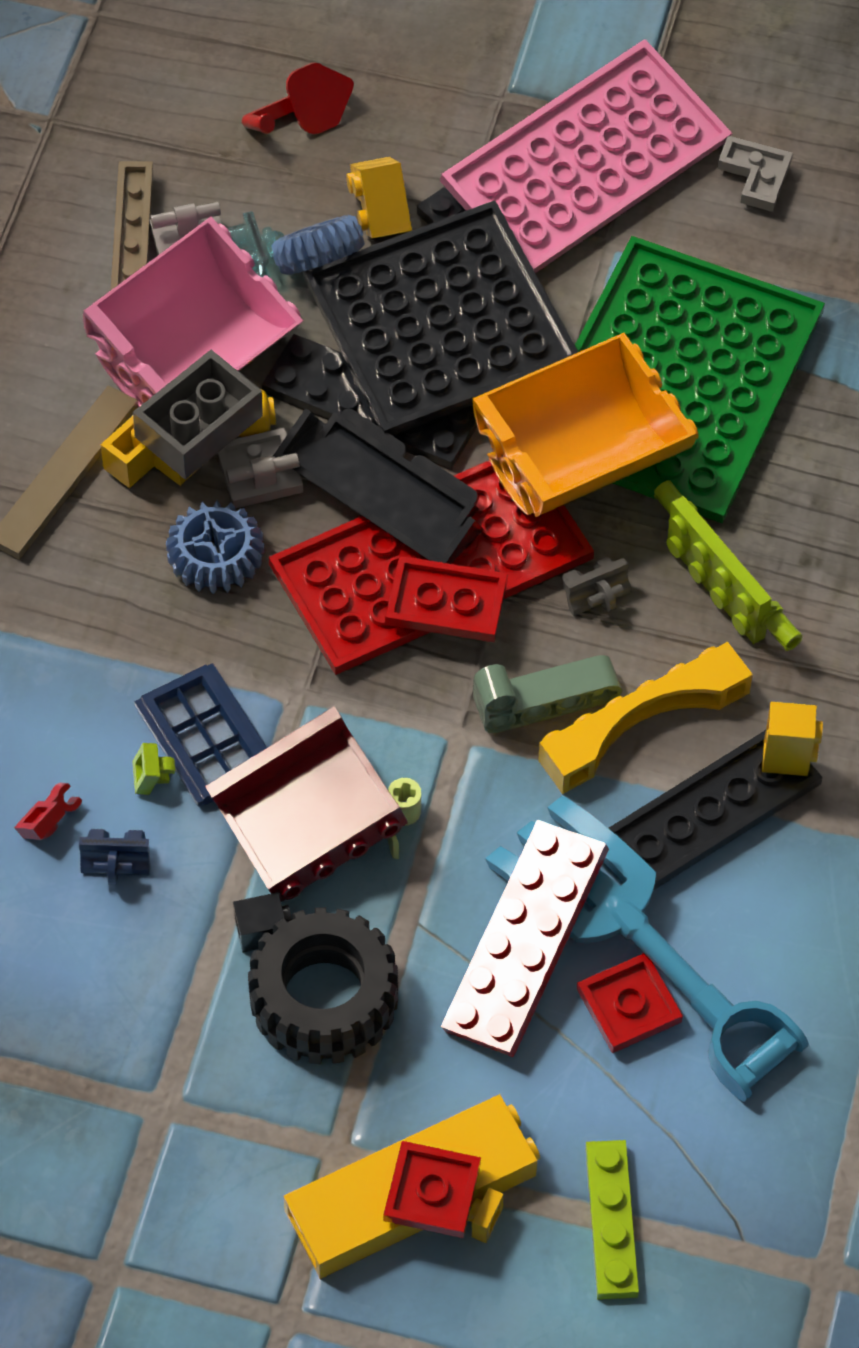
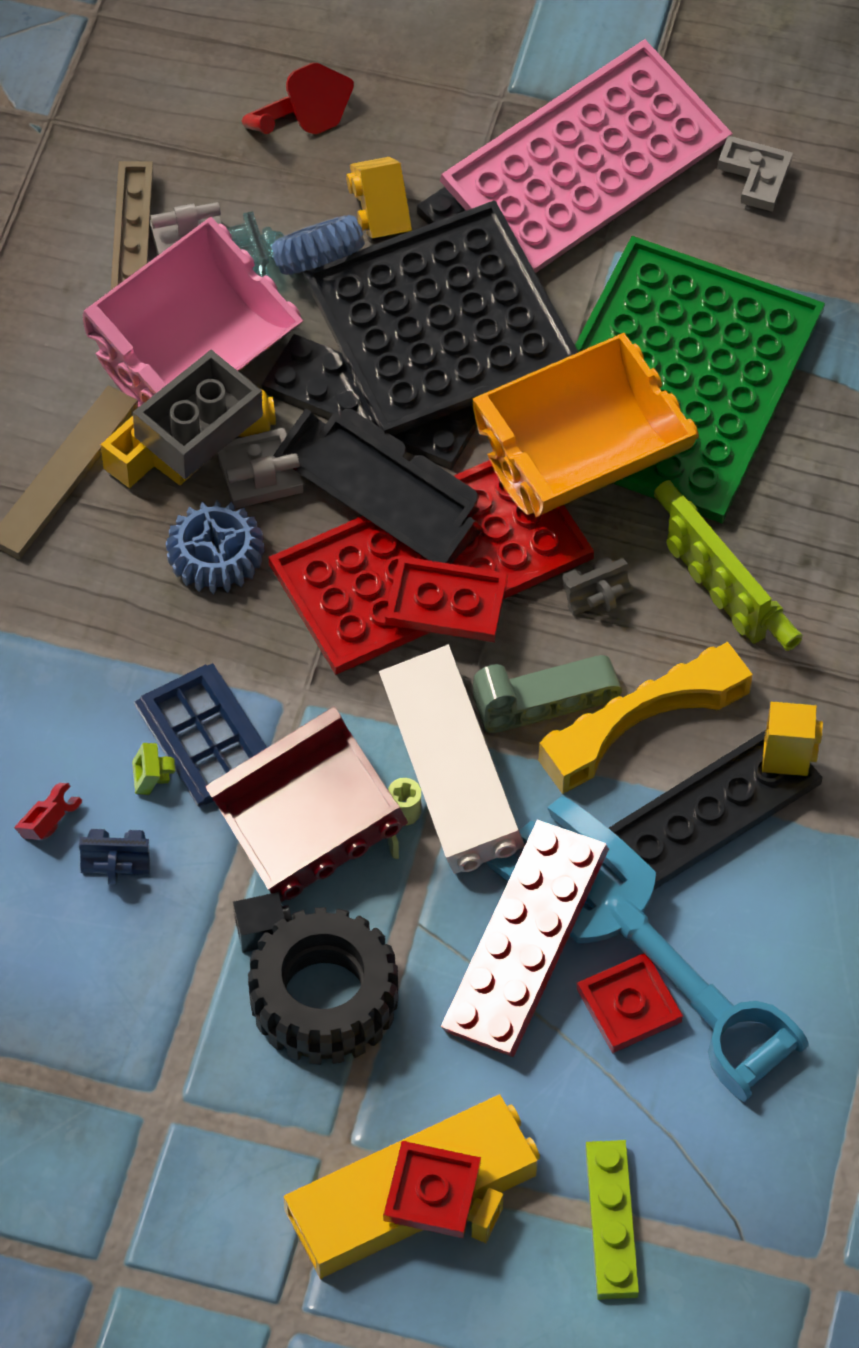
none -> white brick [379,644,525,874]

